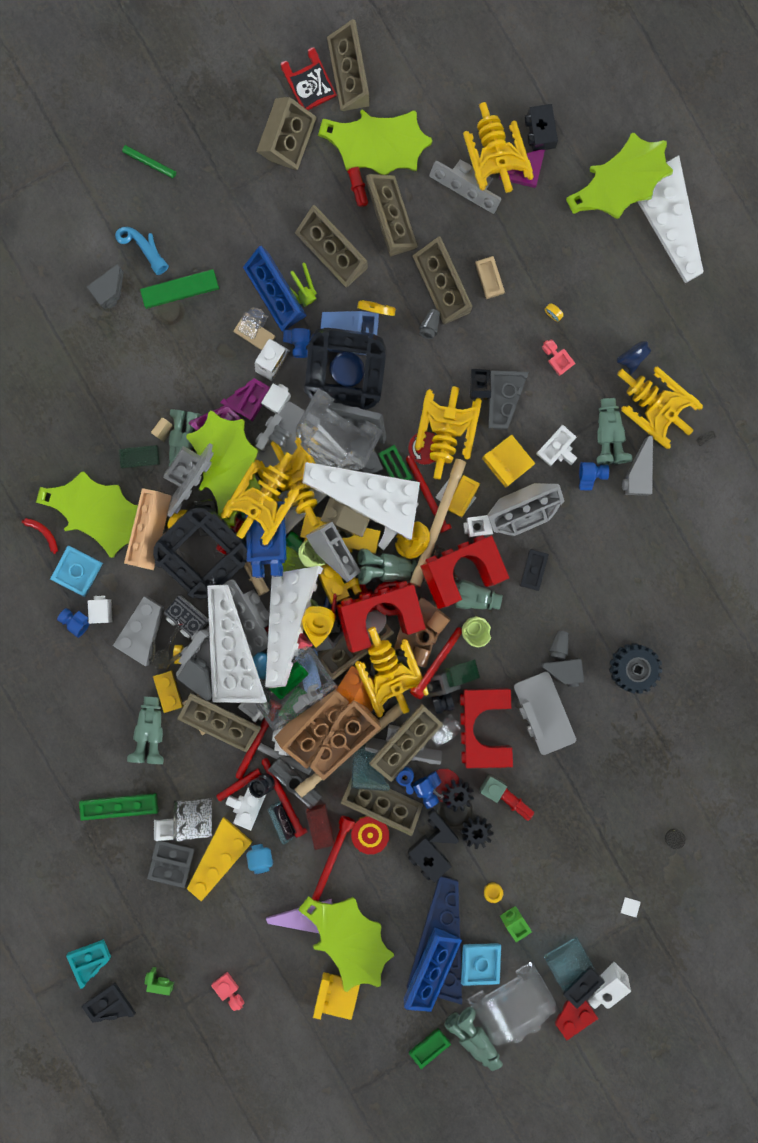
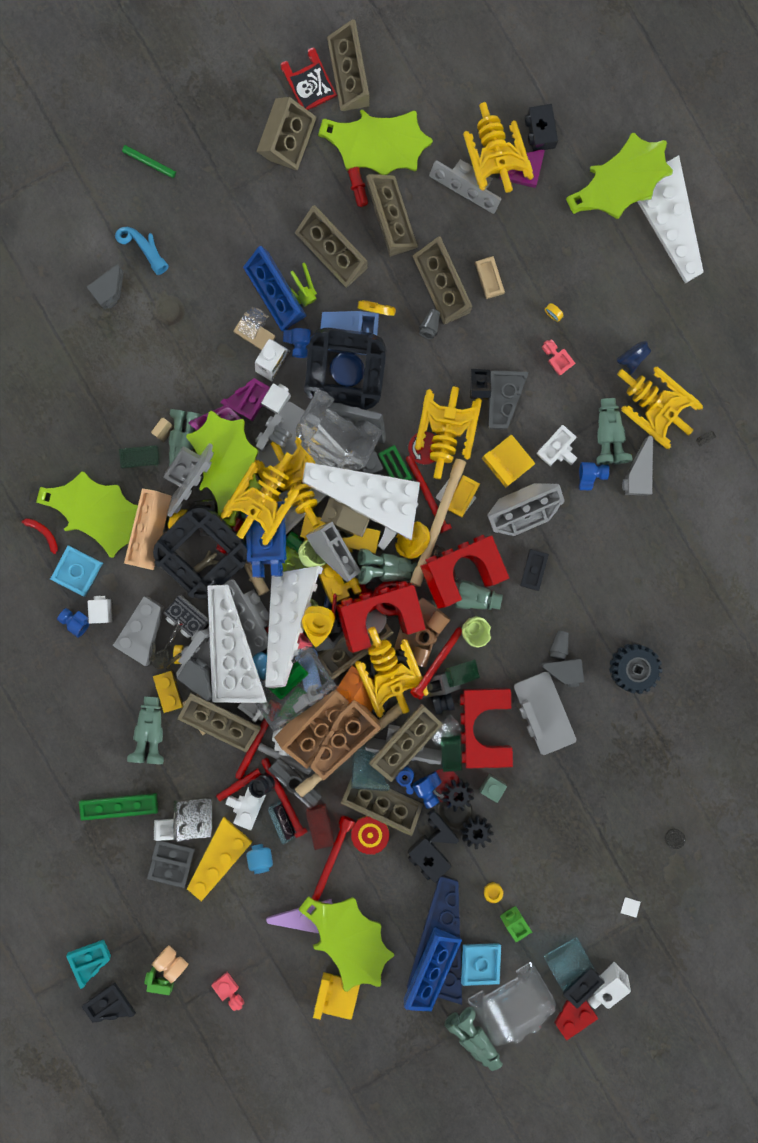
green tile [140,269,219,309] -> none
green tile [409,1027,451,1069] -> none
white brick [463,515,493,538] -> none
red axle [501,788,534,821] -> none
none -> light nougat wheel [151,945,188,984]
none -> dark tan bar [193,550,219,573]
none -> clear green tile [440,735,462,772]

